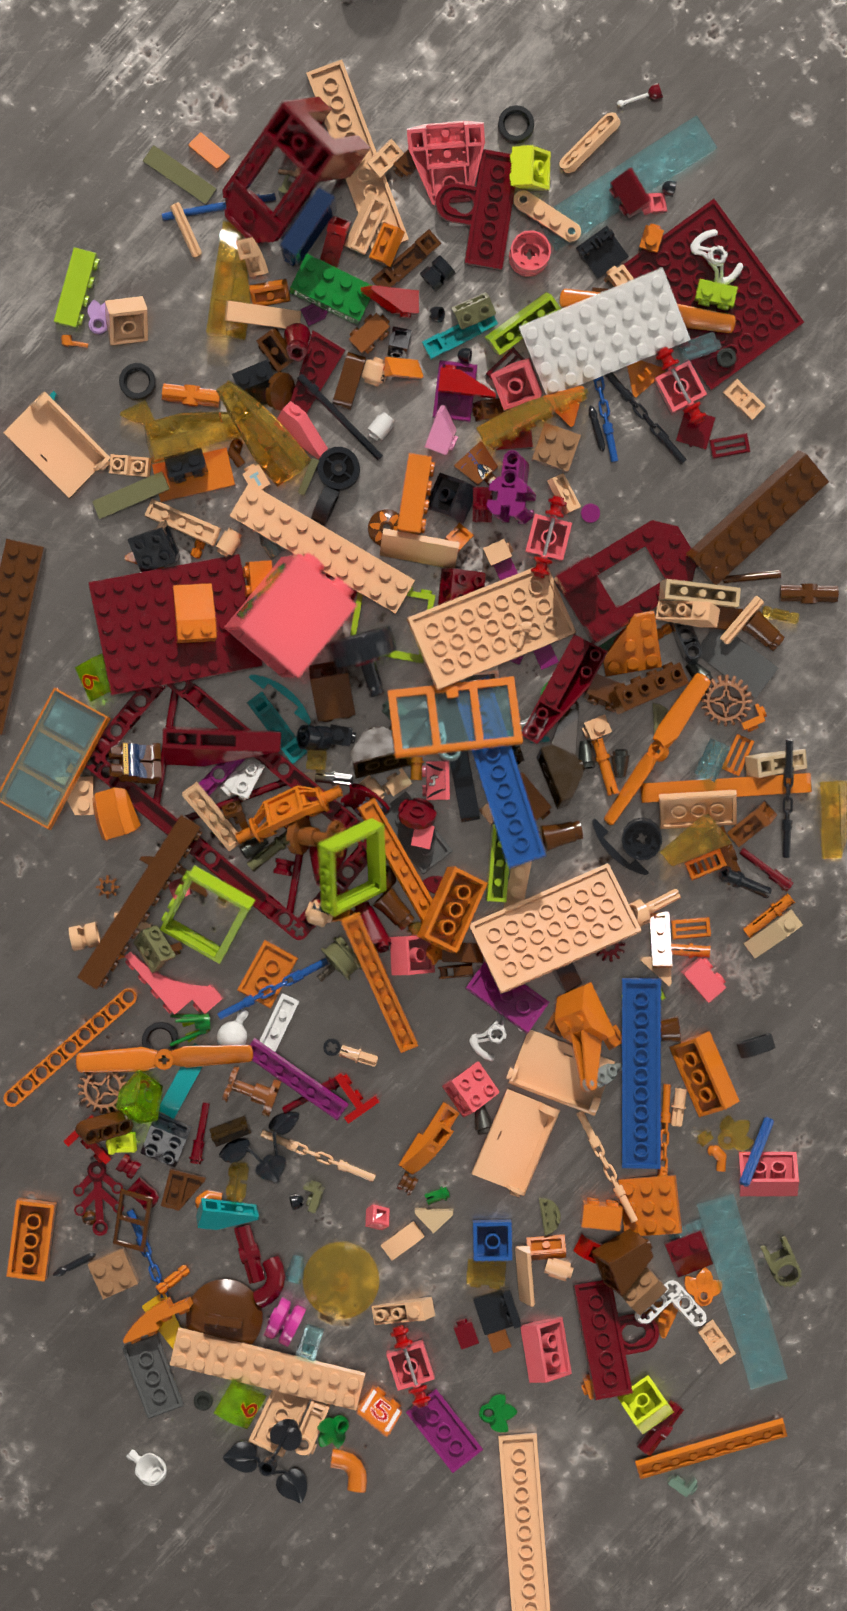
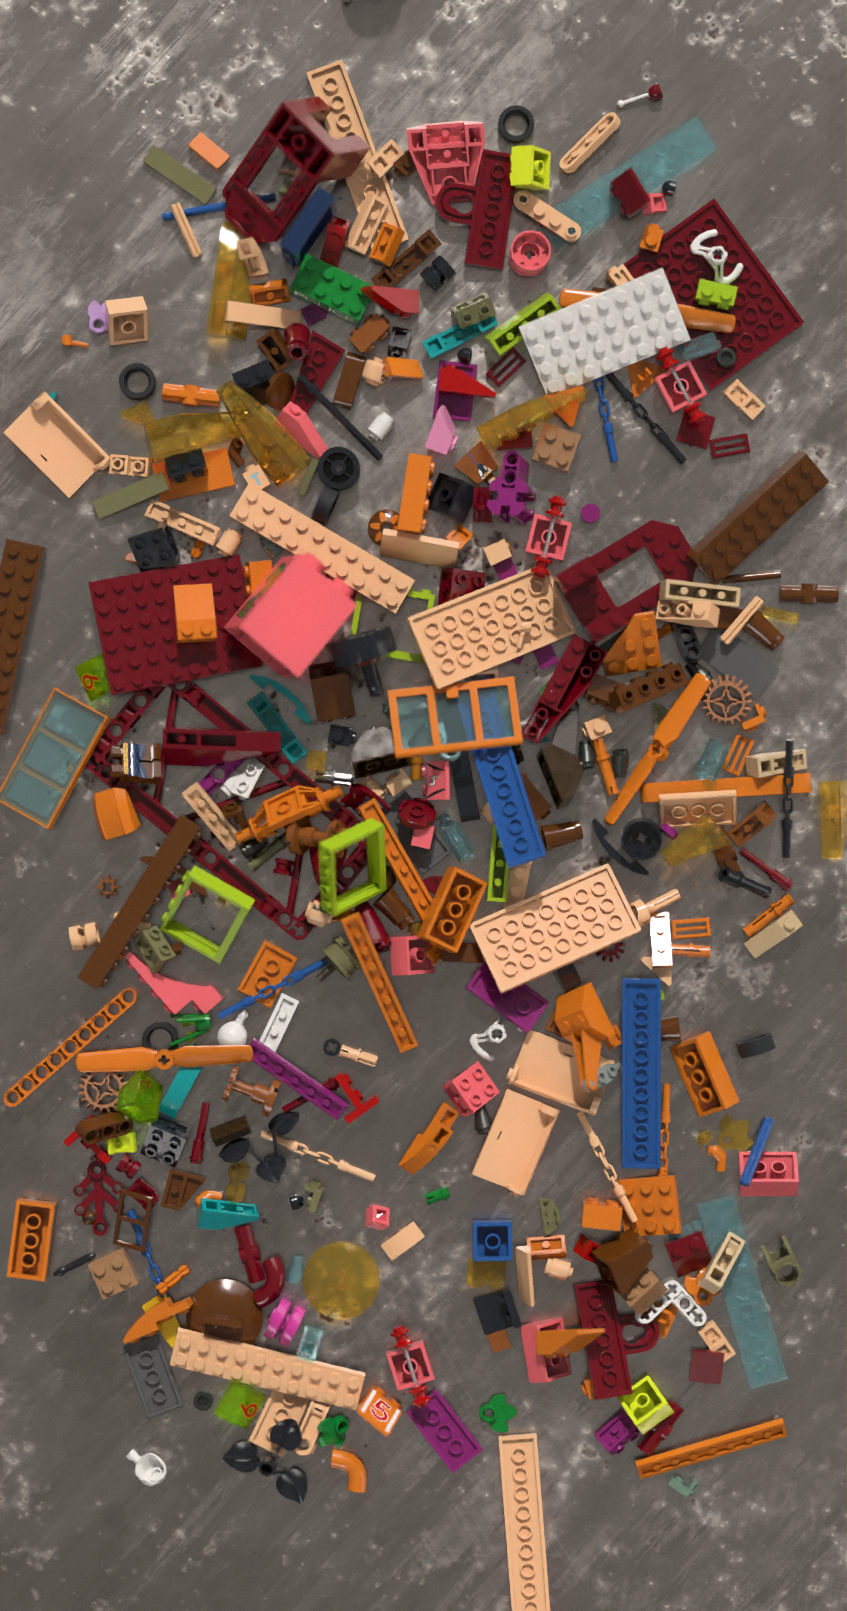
lime brick [54,247,100,330] -> none
light nougat wing [56,776,95,815] -> none
black wheel [296,725,333,751] -> none
light nougat slope [371,1297,435,1325] -> none
reddish brown wheel [396,1172,419,1196] -> none
tan slope [415,1208,453,1233] -> none
black hinge [429,306,445,322] -> none
reddish brown bar [438,963,473,979] -> none
dark red brick [453,1318,479,1350] -> none
reddish brown bracket [472,398,504,422] -> none
coral slope [491,357,543,410] -> none
light nougat plate [547,473,581,515] -> none
black hinge [576,226,629,279] -> none
black piece [589,405,605,451] -> none
light nougat axle [671,1088,687,1127] -> none
coral brick [681,957,726,1002] -> none
orange slope [685,848,727,881] -> none
none -> clear light blue hinge [436,812,477,865]
none -> orange slope [536,1328,604,1358]
none -> magenta bracket [594,1410,640,1455]
none -> magenta tile [659,823,678,841]
none -> dark red piece [689,1349,724,1384]
none -> tan slope [698,1231,746,1294]

